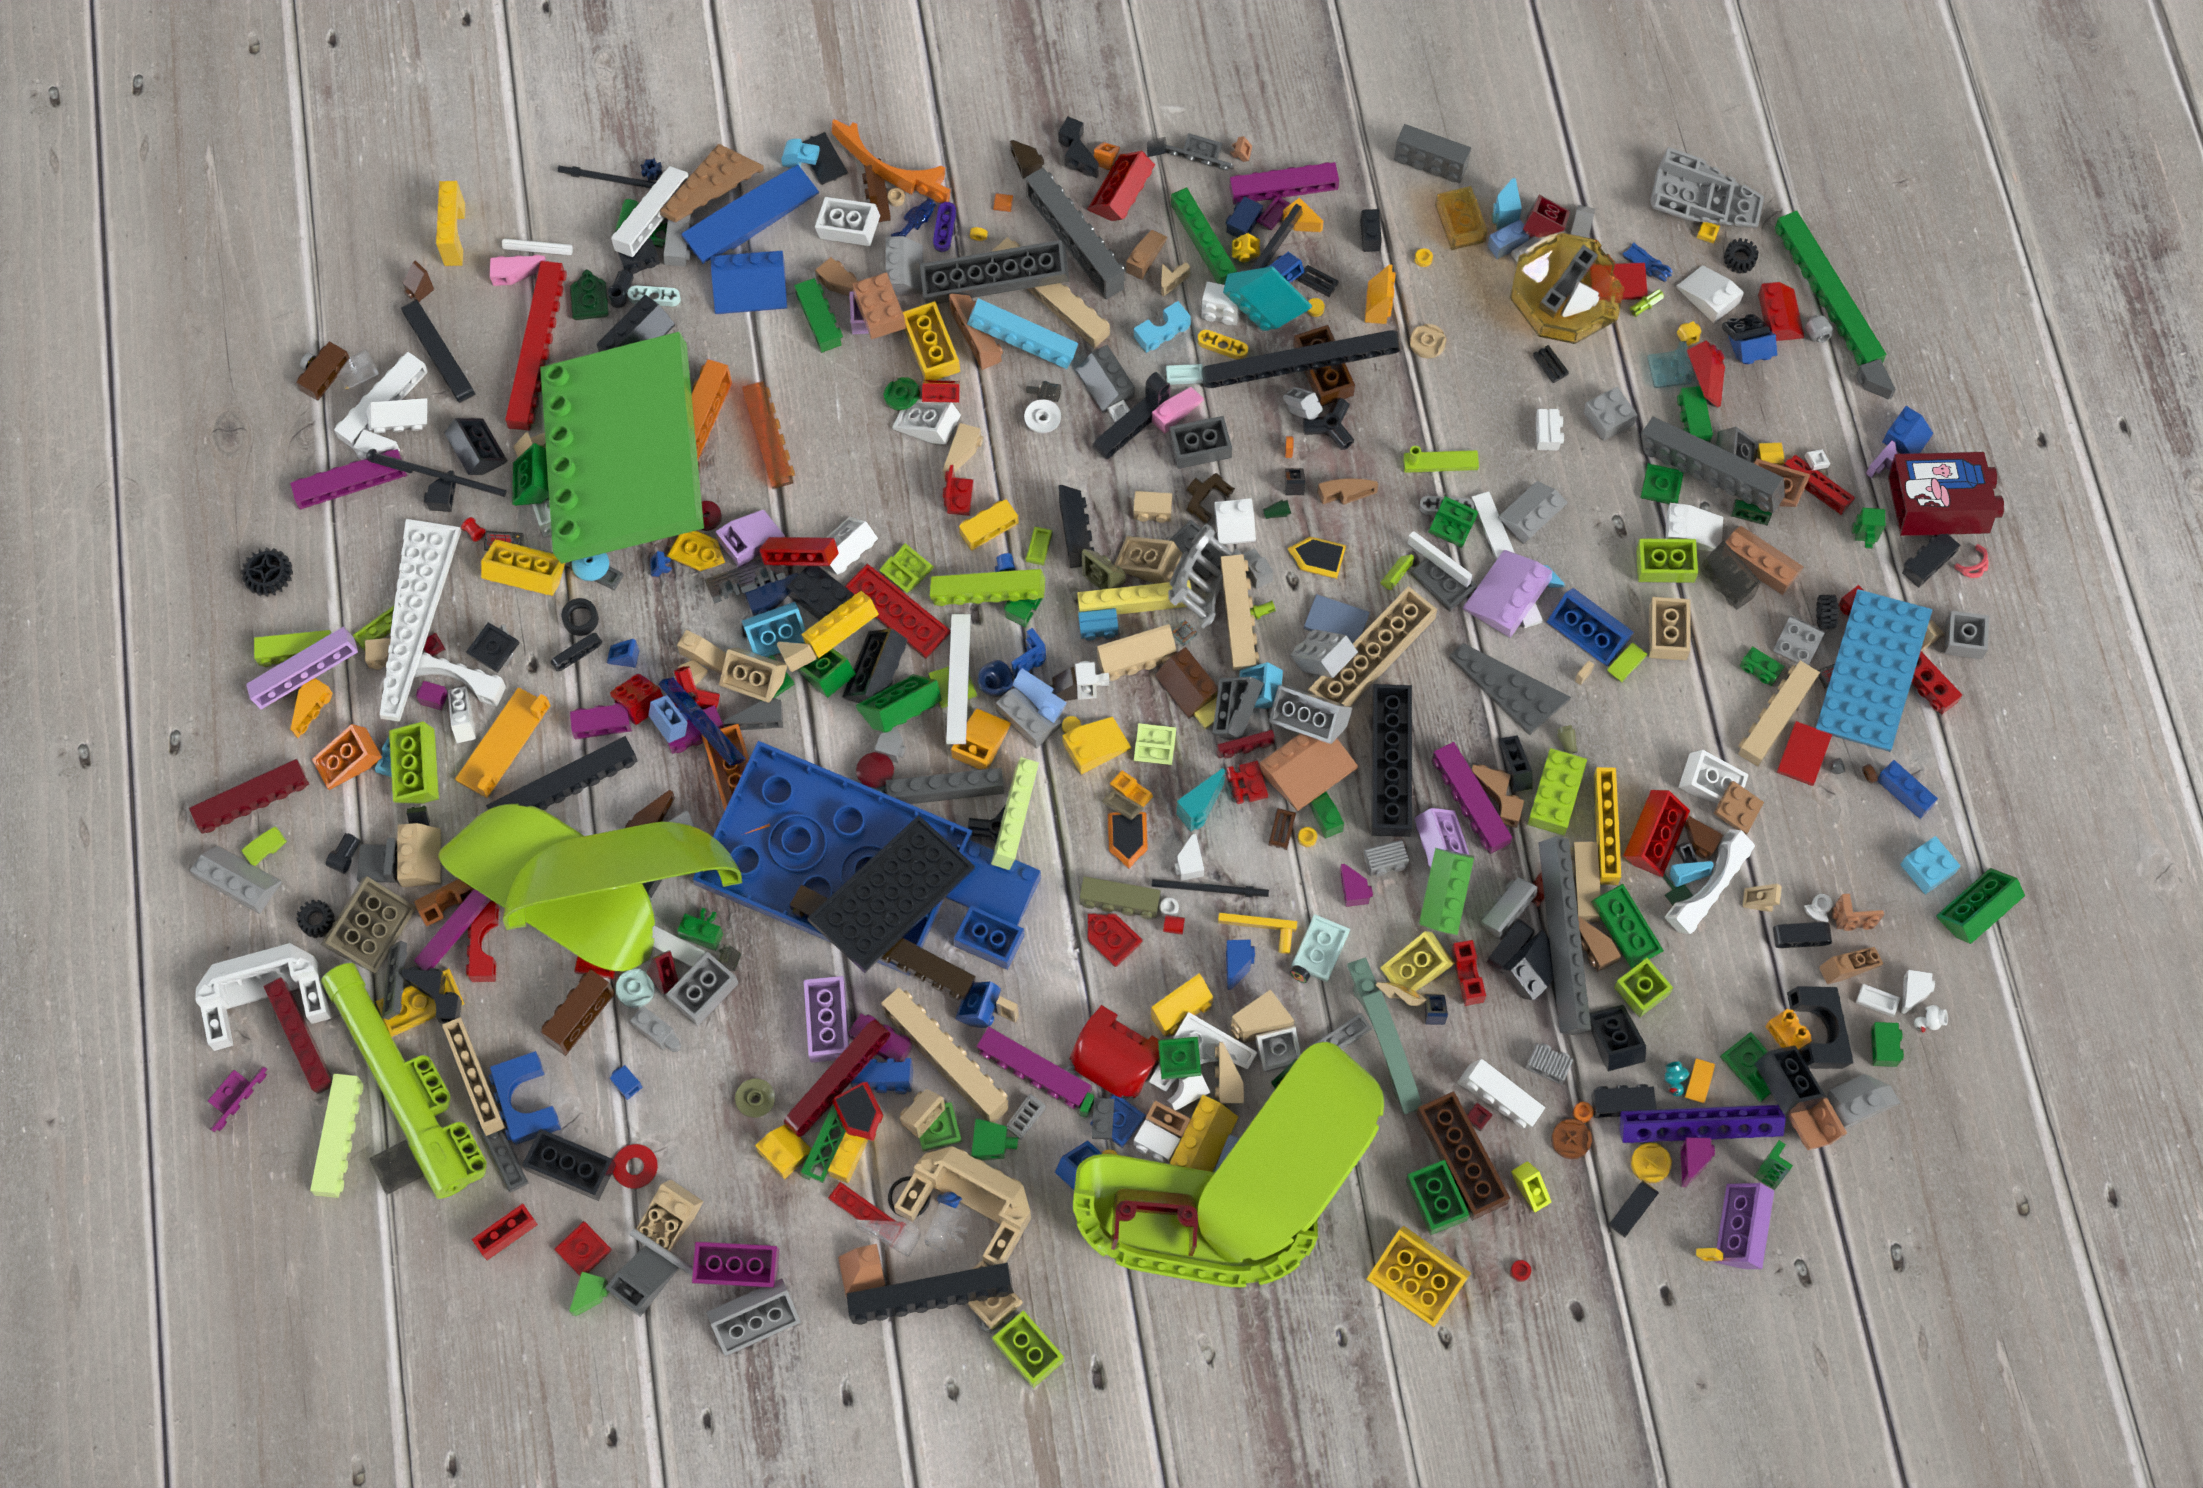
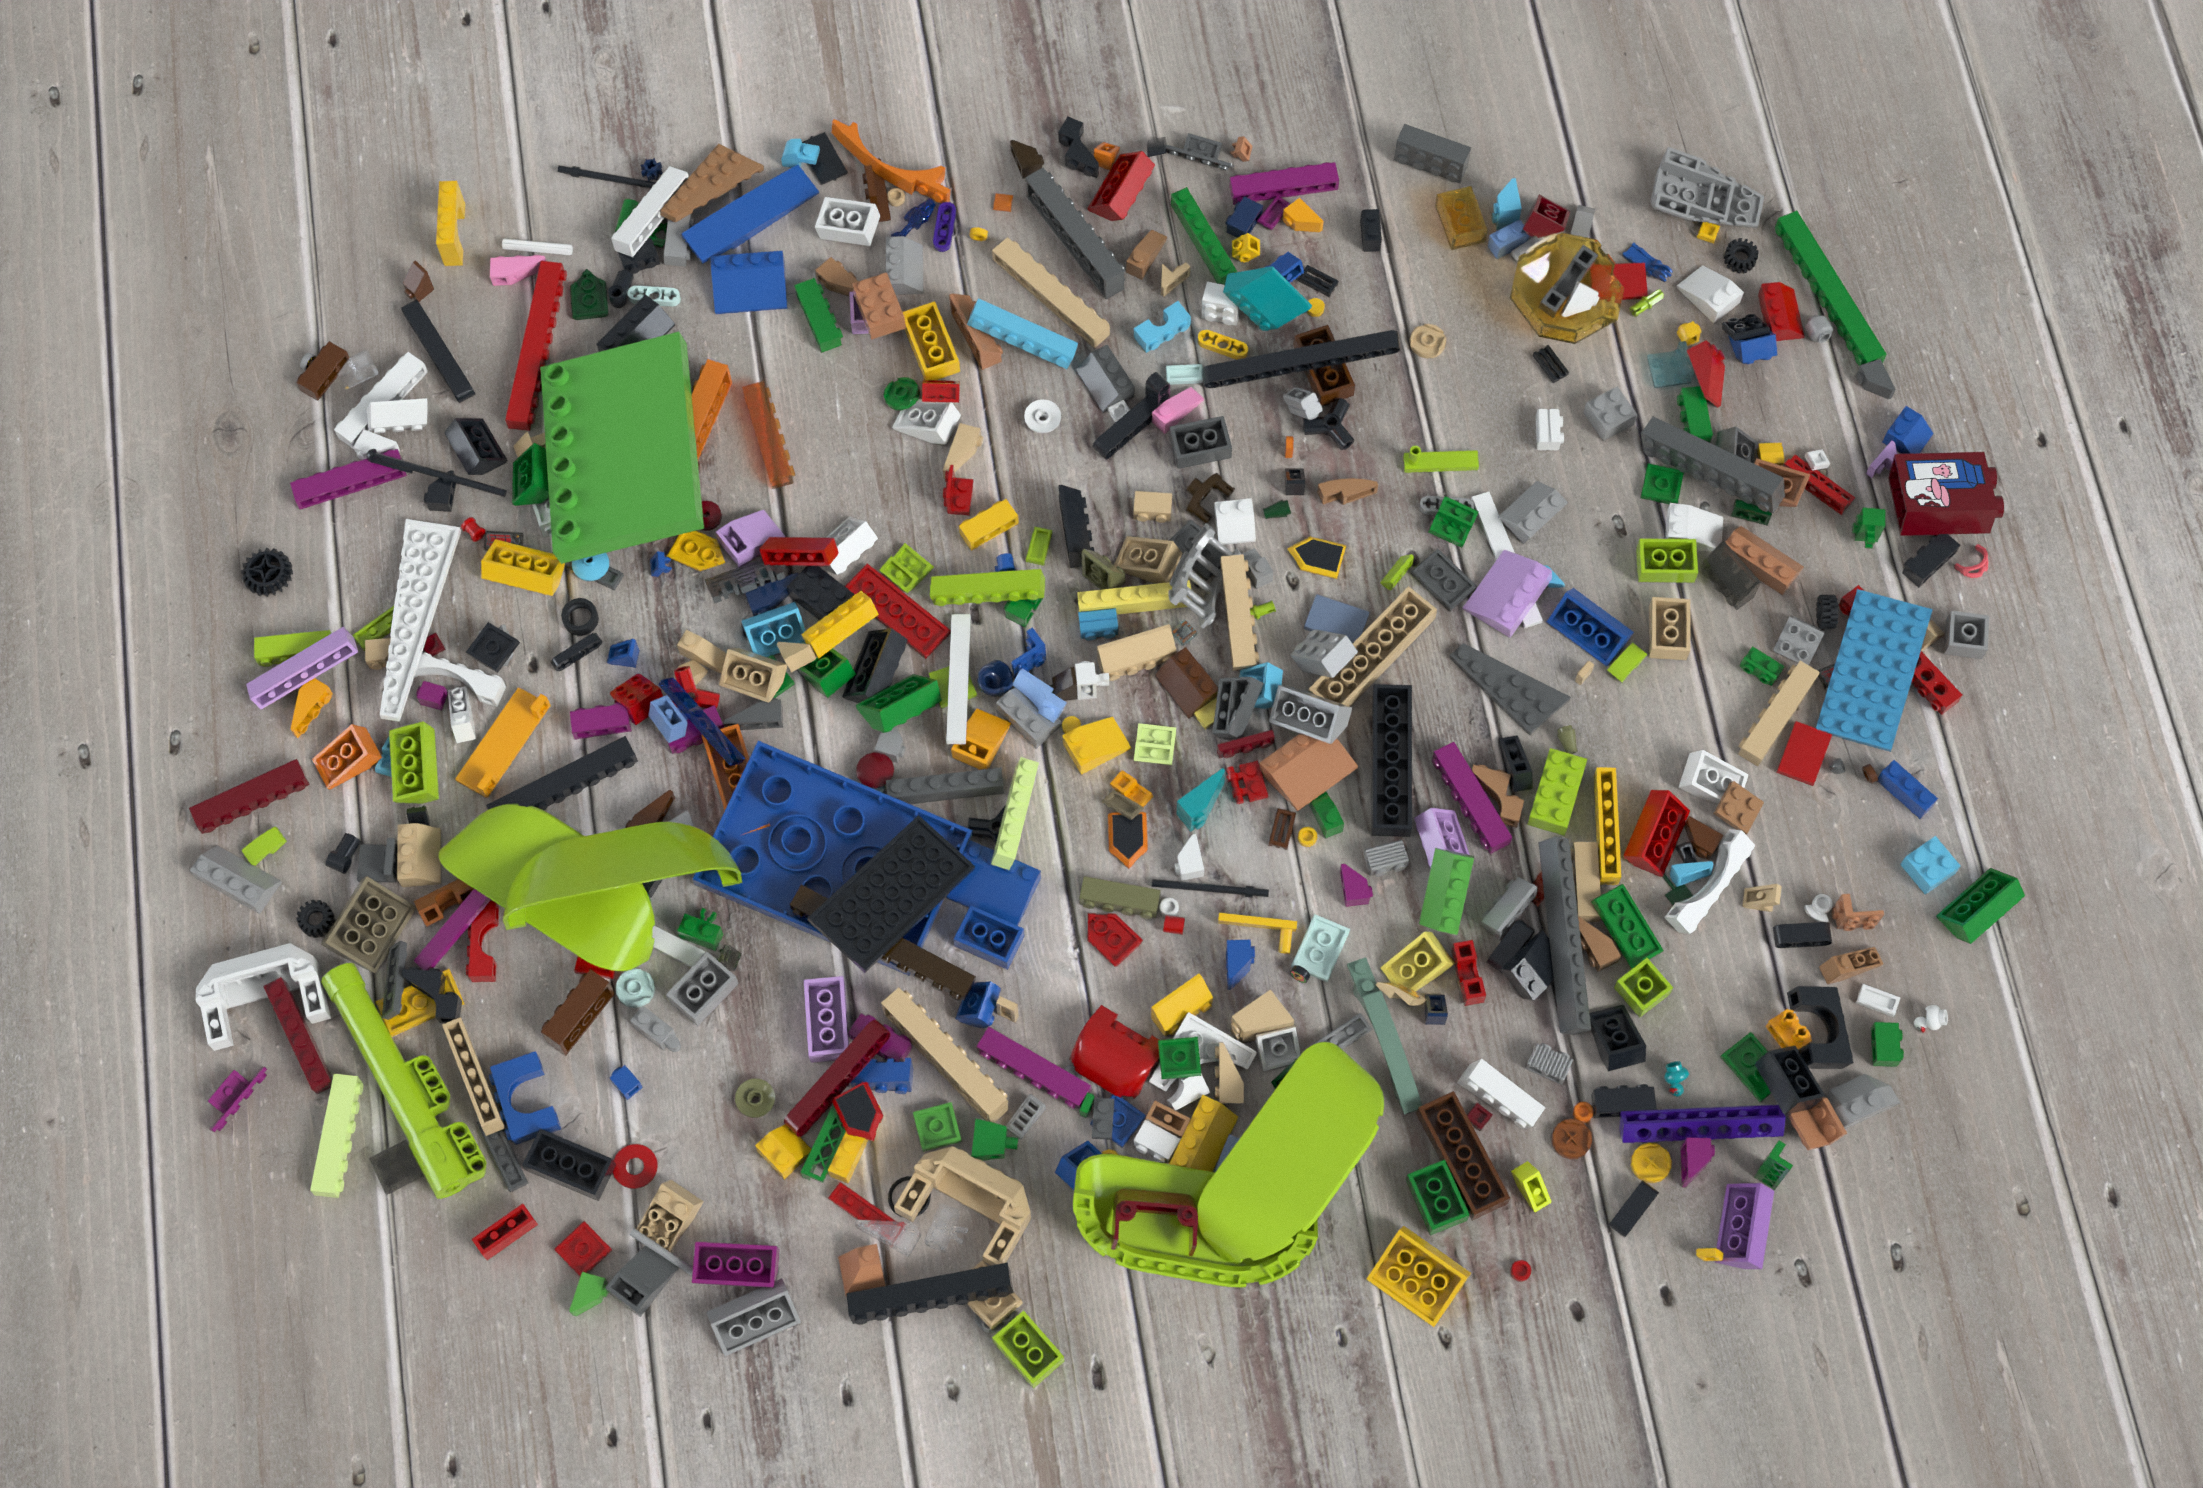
dark red slope [646,950,679,995] -> none
tan slope [900,1088,945,1138] -> none
dark grey brick [920,240,1069,304] -> none
blue piece [937,1192,962,1210] -> none
clear smoke piece [1026,381,1062,402] -> none
black tile [1250,203,1303,270] -> none
light orange slope [1365,264,1396,324] -> none
white tile [1408,531,1472,588] -> none
yellow tile [1415,248,1433,267] -> none
light orange slope [1684,1058,1715,1103] -> none
white slope [1901,970,1935,1014] -> none

